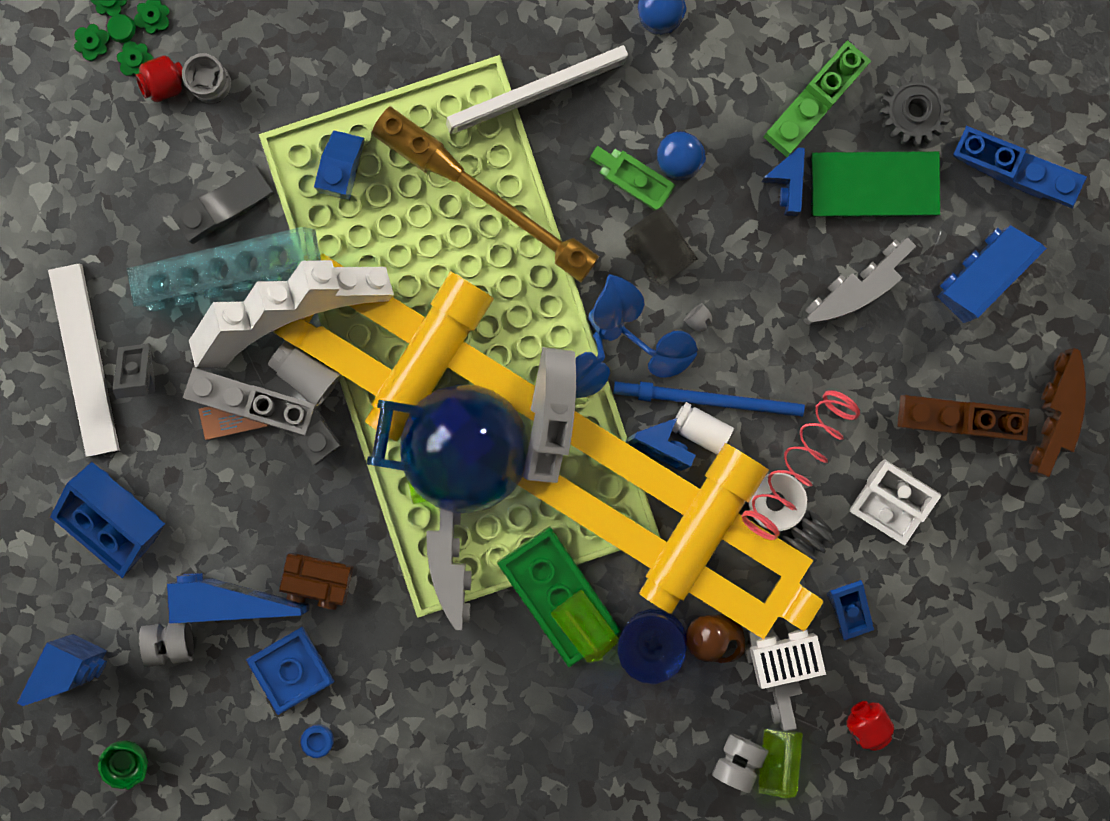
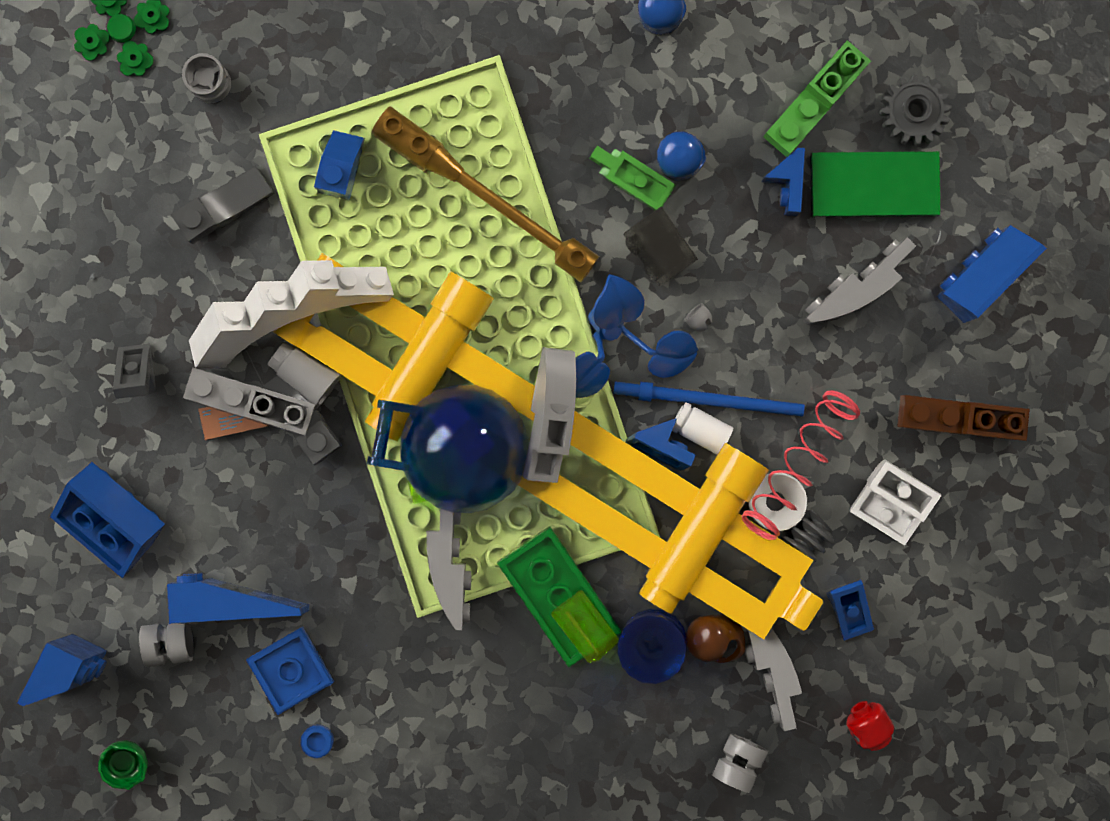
white tile [48,263,120,457] -> none
clear light blue brick [126,227,321,312] -> none
red head [135,55,183,102] -> none
reddish brown brick [279,553,354,610] -> none
white tile [446,45,628,134] -> none
white brick [750,629,826,689] -> none
clear neon green slope [758,729,803,798] -> none
blue slope [953,126,1087,208] -> none
reddish brown slope [1029,348,1086,477] -> none

